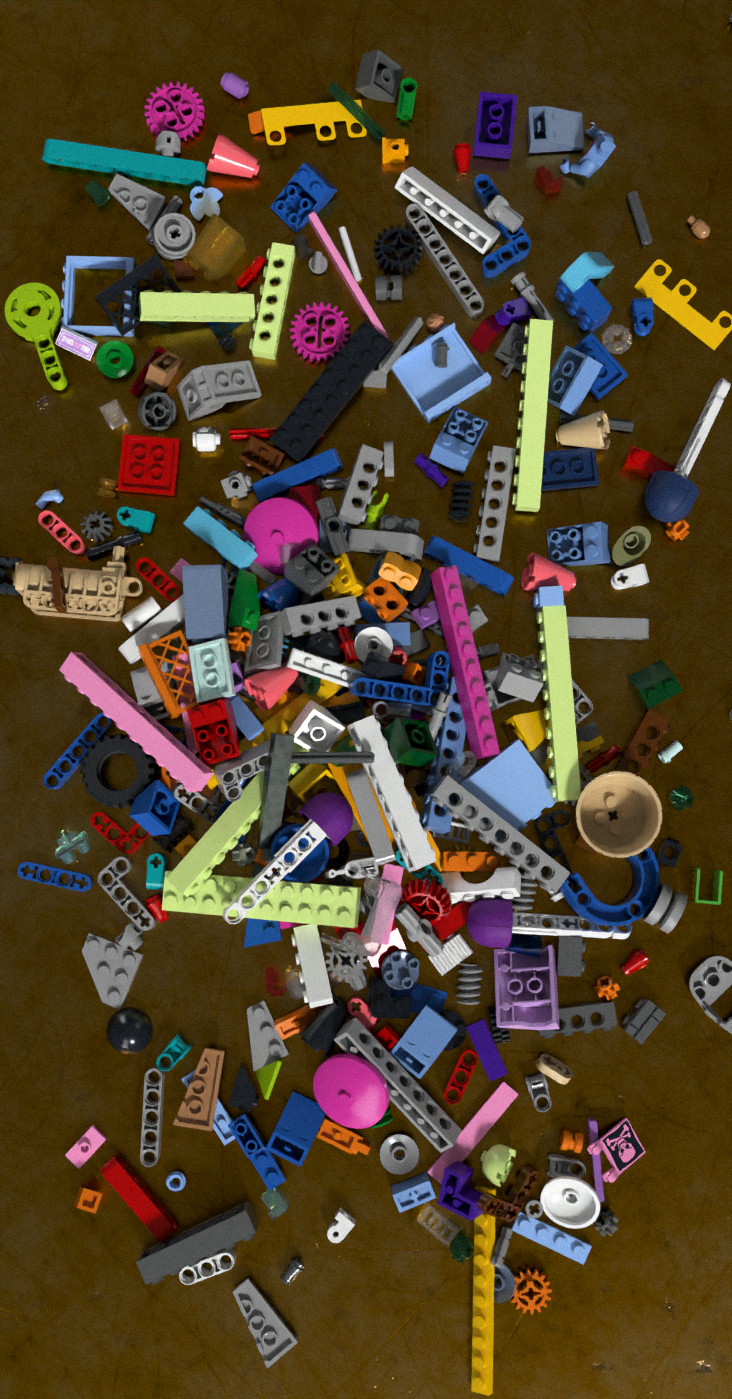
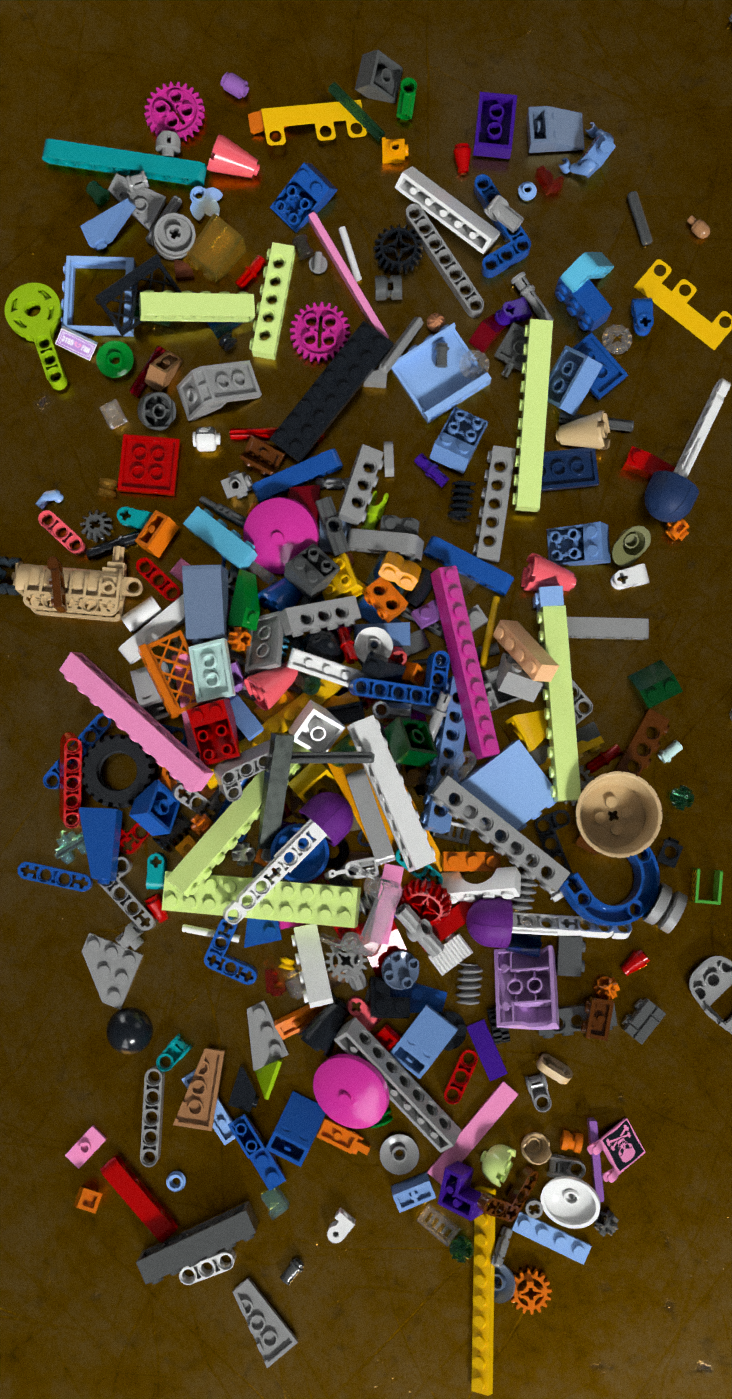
none -> red beam [59,732,82,828]
none -> blue slope [79,807,123,884]
none -> medium blue slope [80,198,136,251]
none -> light grey bush [126,170,149,192]
none -> orange brick [135,510,180,558]
none -> white bar [182,924,240,943]
none -> orange gear [190,814,214,837]
none -> blue beam [204,916,258,985]
none -> yellow bush [278,957,296,970]
none -> clear gear [459,349,489,380]
none -> yellow bar [479,596,500,669]
none -> light nougat brick [492,620,559,682]
none -> light blue plate [518,181,537,201]
none -> tan hair [521,1132,552,1165]
none -> reddish brown bracket [581,996,614,1041]

